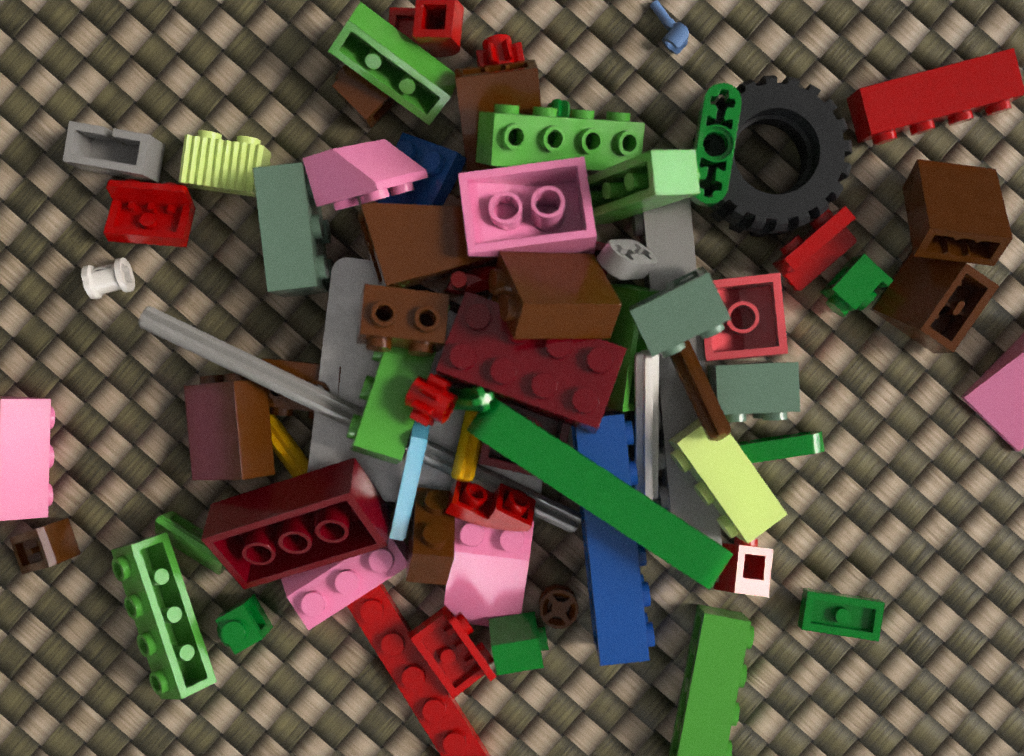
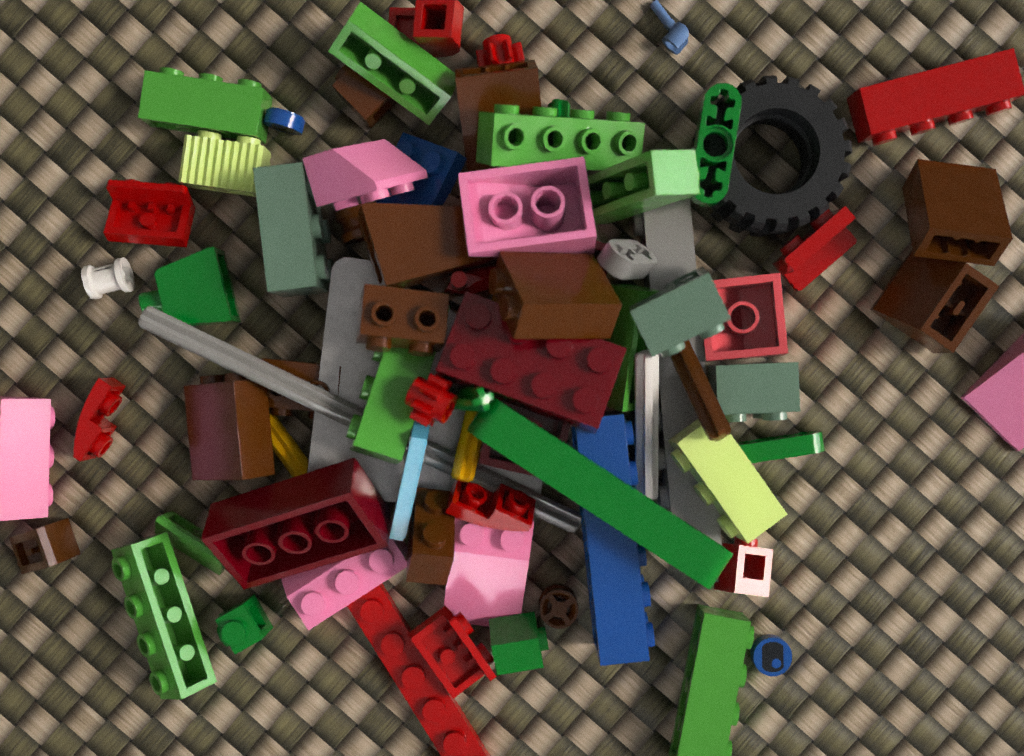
light grey piece [62,121,165,183] -> none
green plate [797,588,885,642] -> none
green brick [820,254,894,317] -> none
none -> red slope [73,377,126,461]
none -> bright green brick [138,67,273,144]
none -> green torso [138,246,241,326]
none -> blue tile [263,107,305,135]
none -> reddish brown wheel [333,202,370,245]
none -> blue tile [750,634,792,676]

